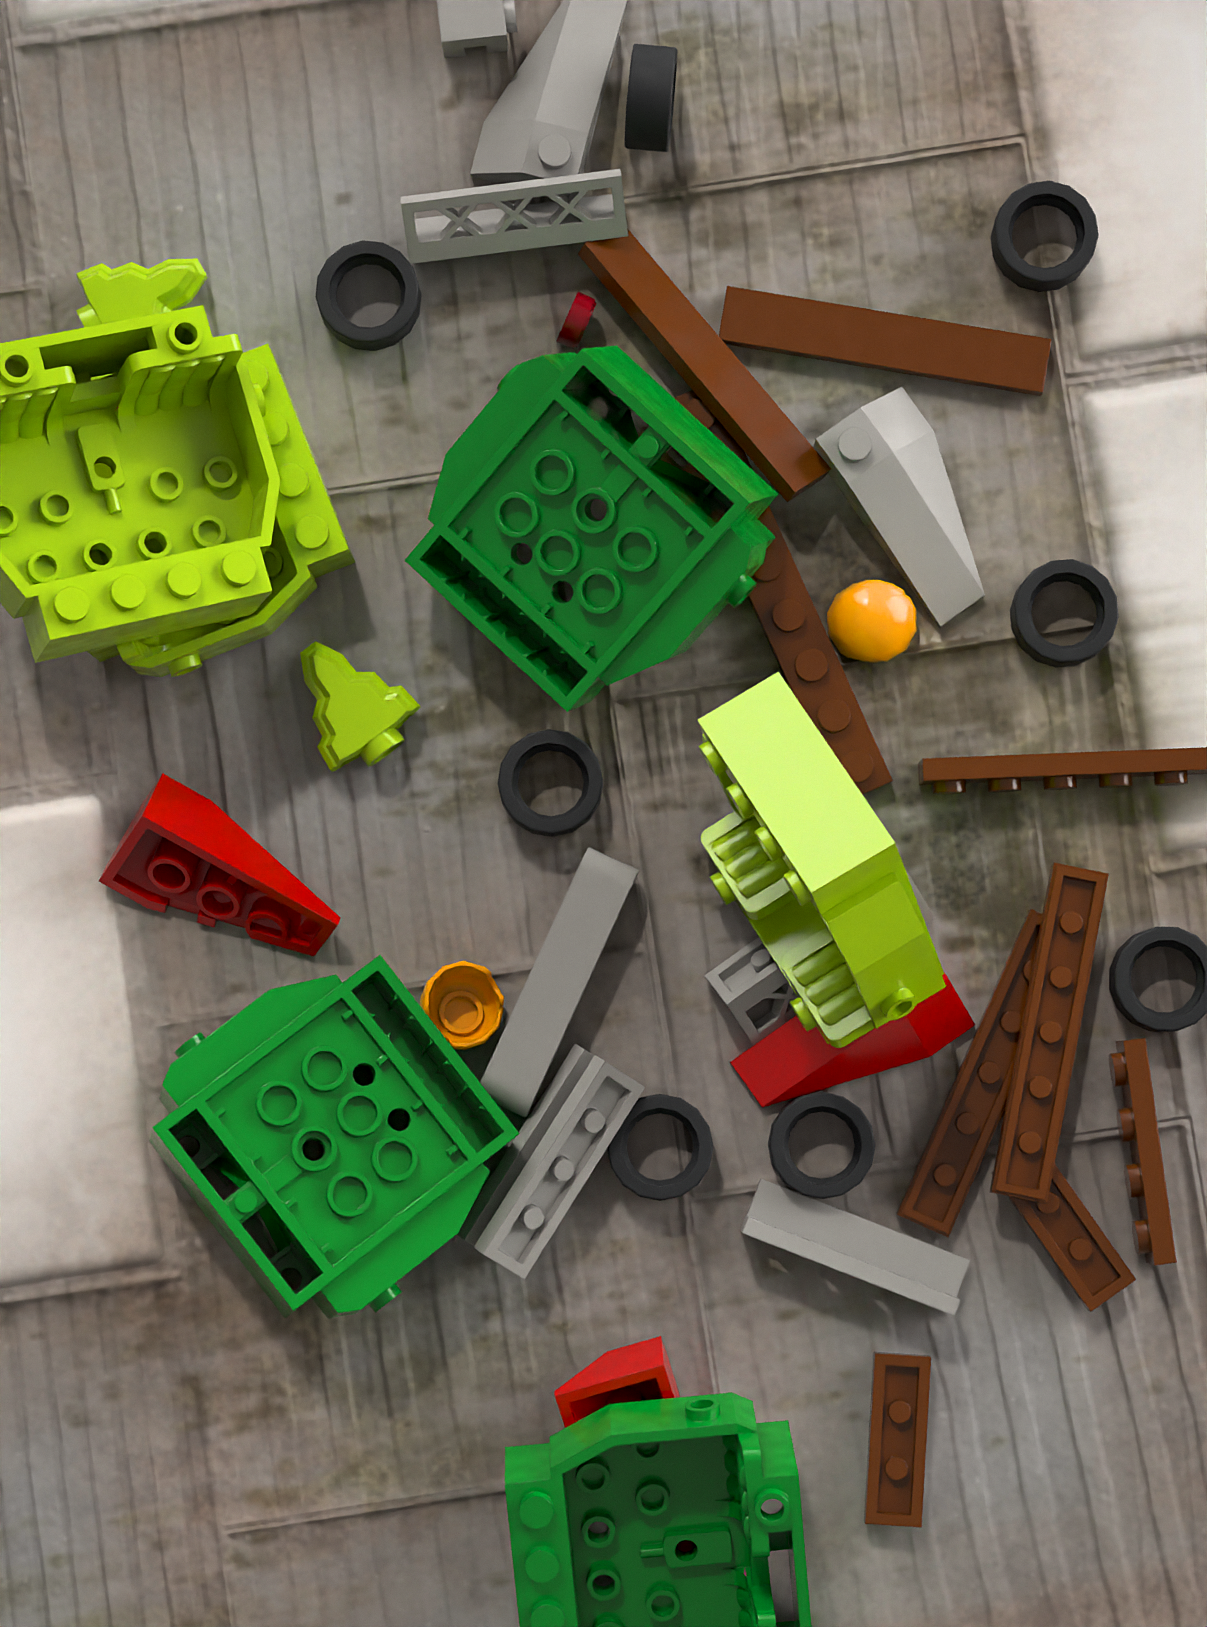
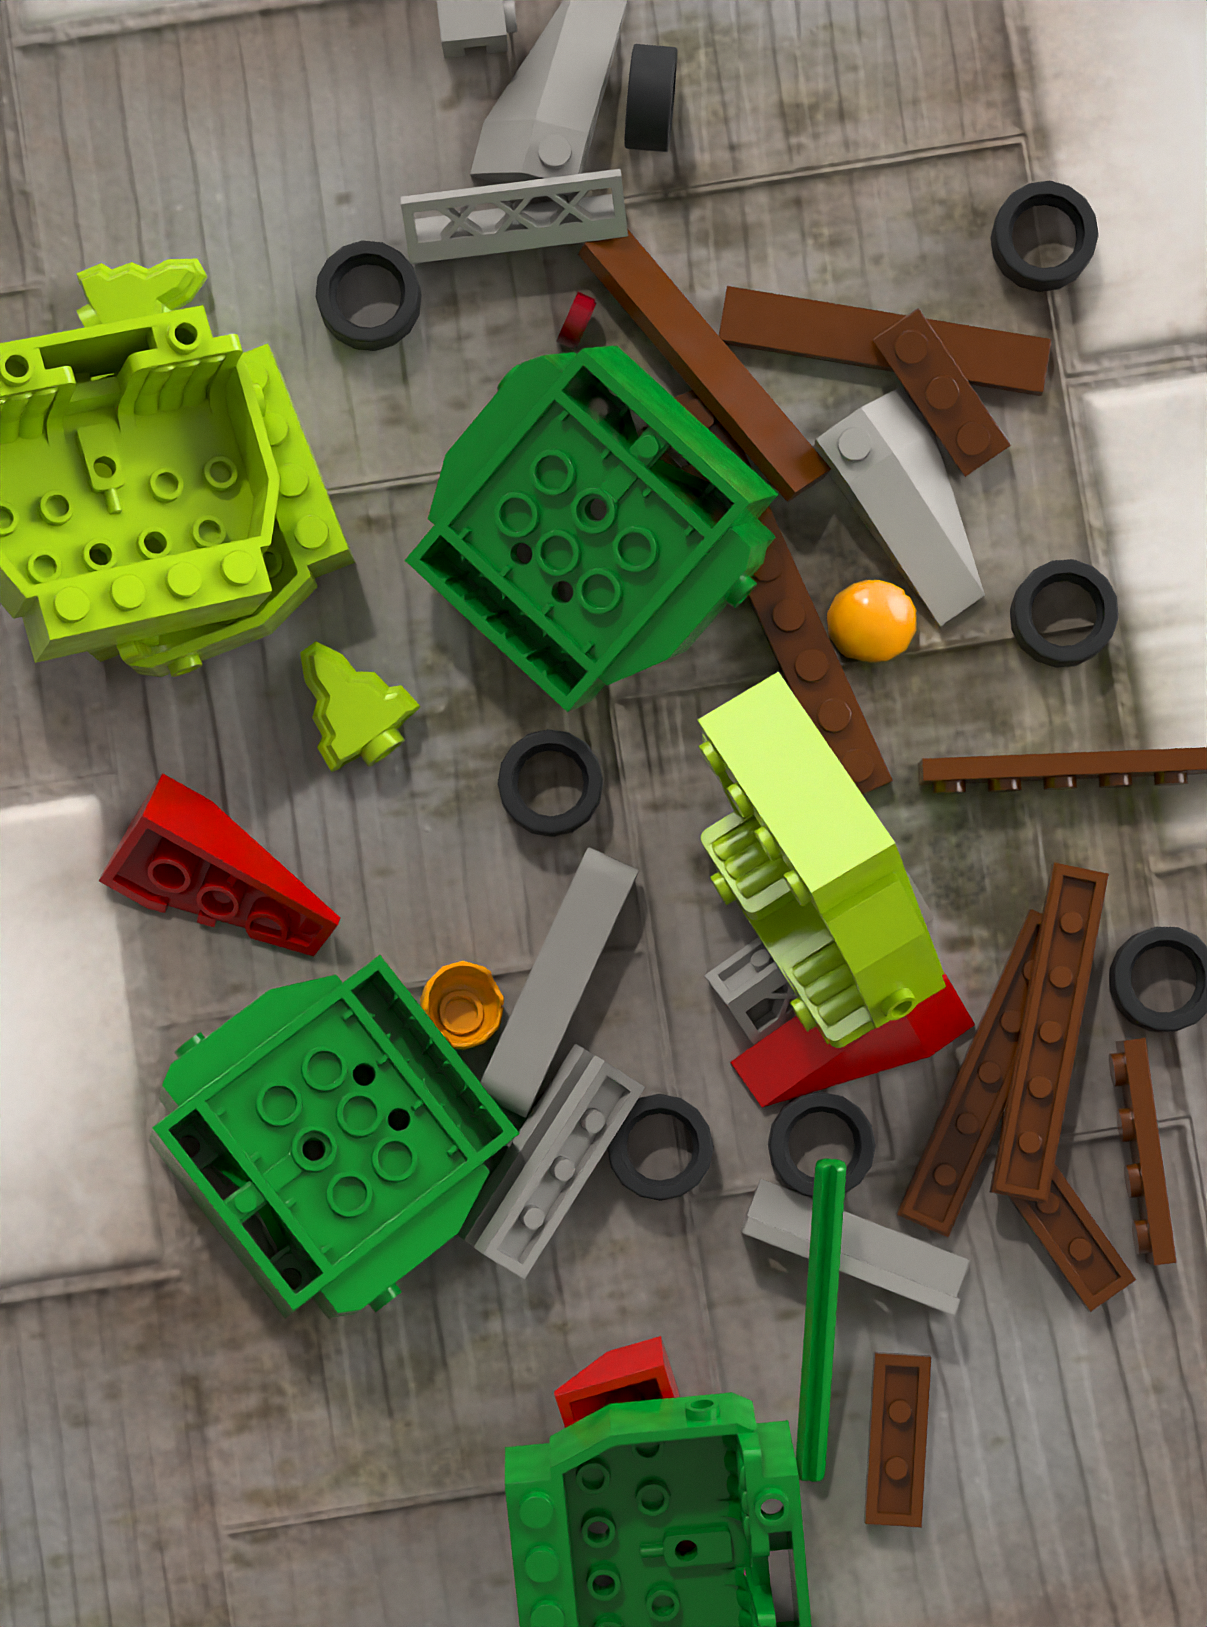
none -> green axle [796,1158,847,1482]
none -> reddish brown plate [872,308,1011,477]

